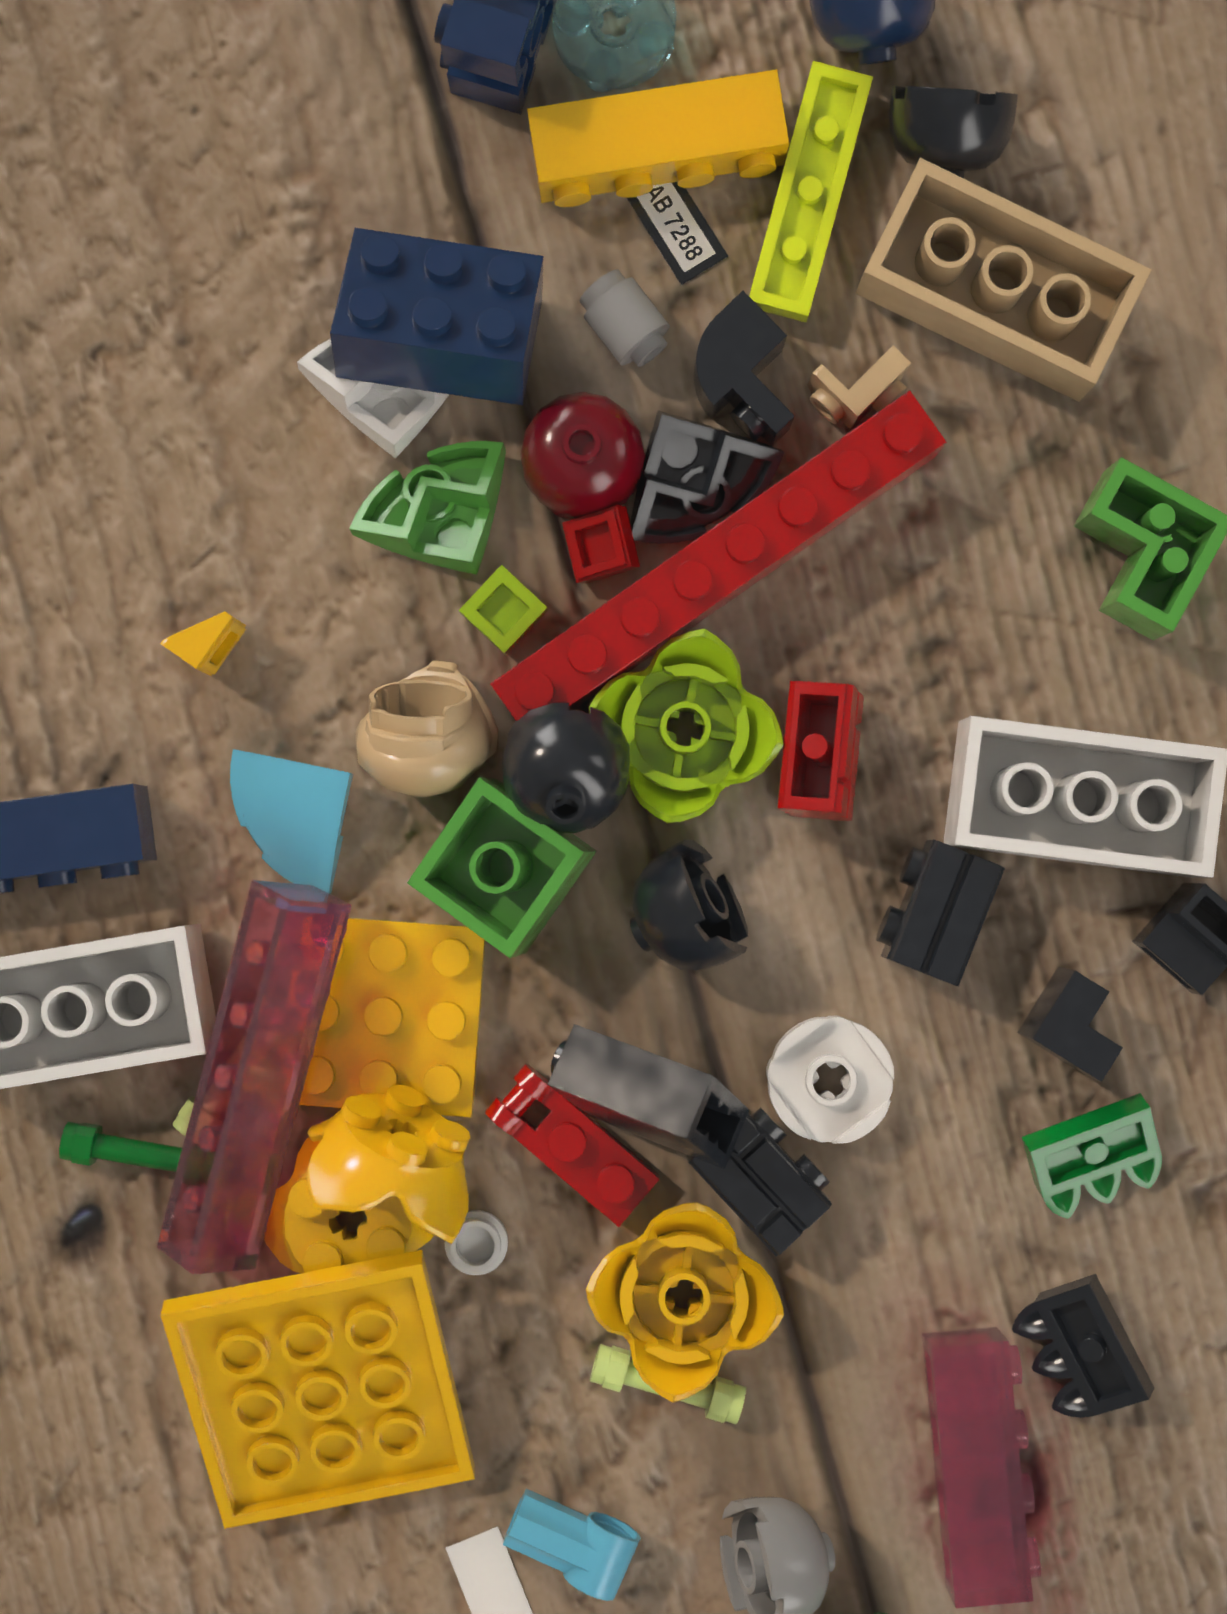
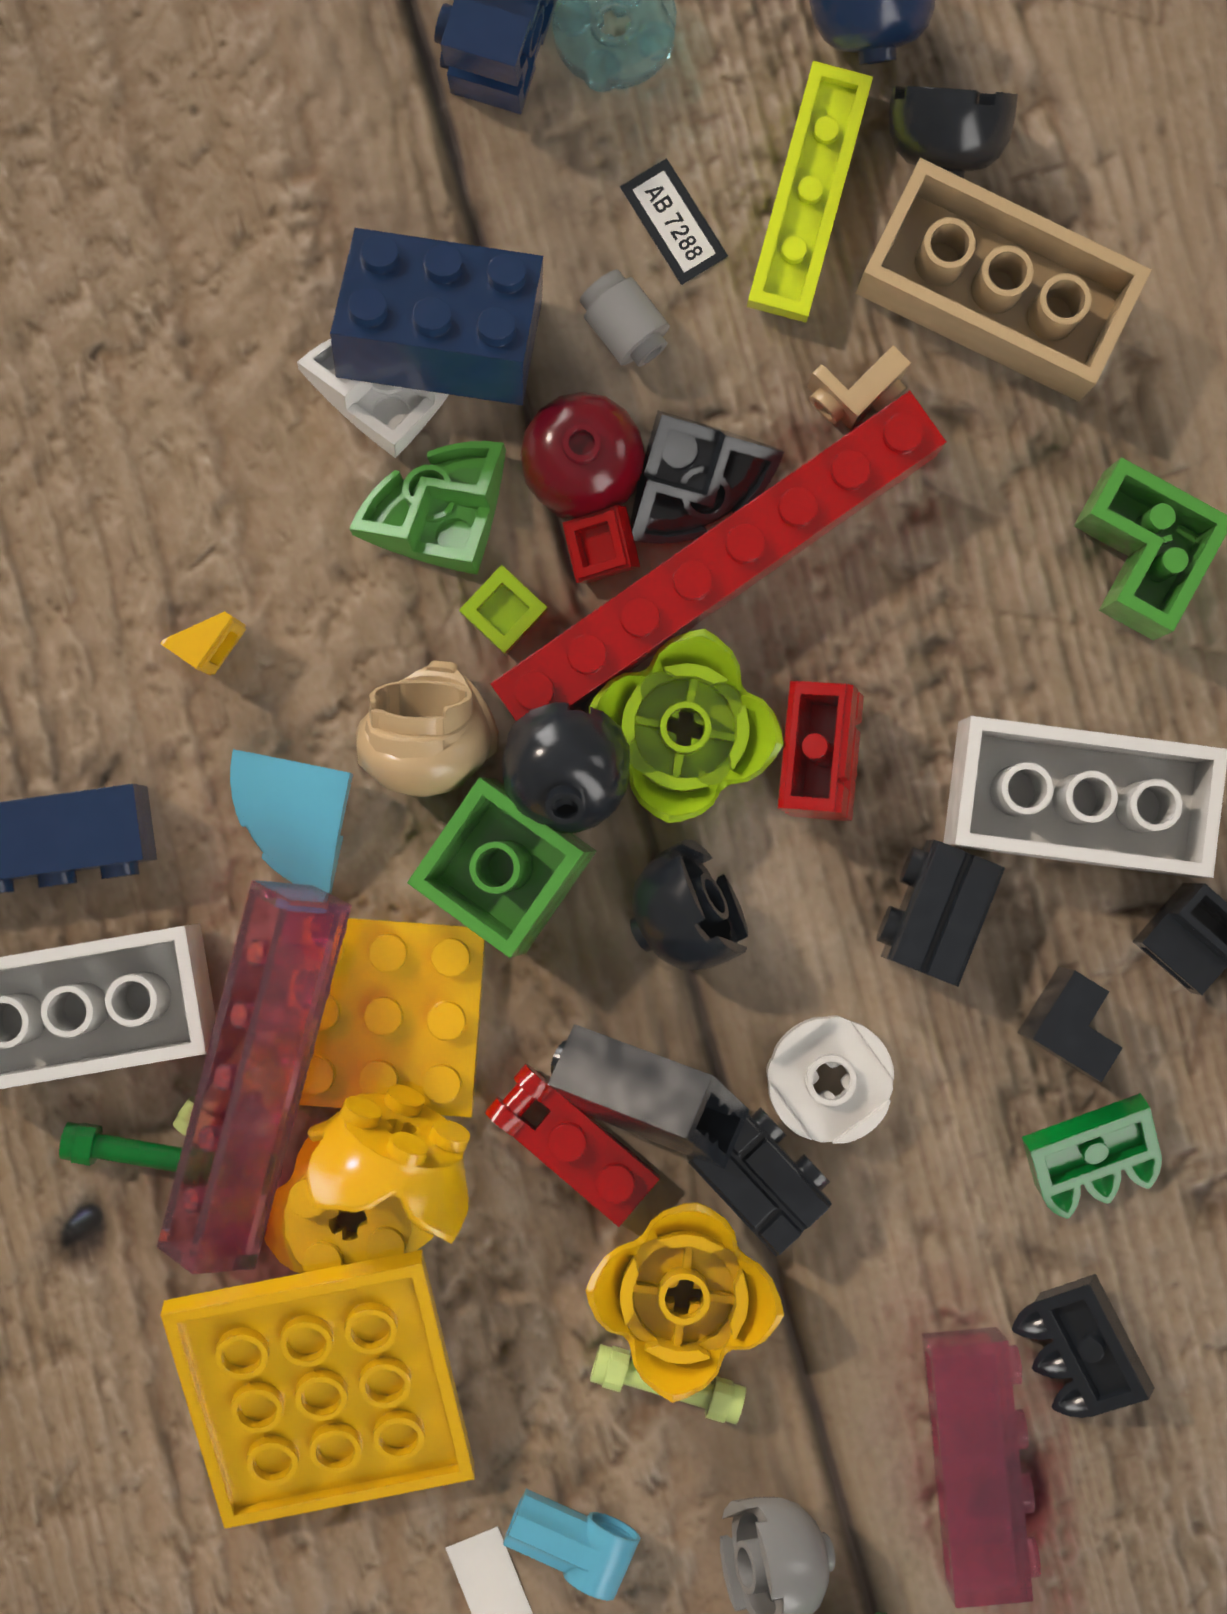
white plate [445,1210,508,1275] -> none
yellow brick [527,69,789,207] -> none
black brick [694,290,795,446] -> none

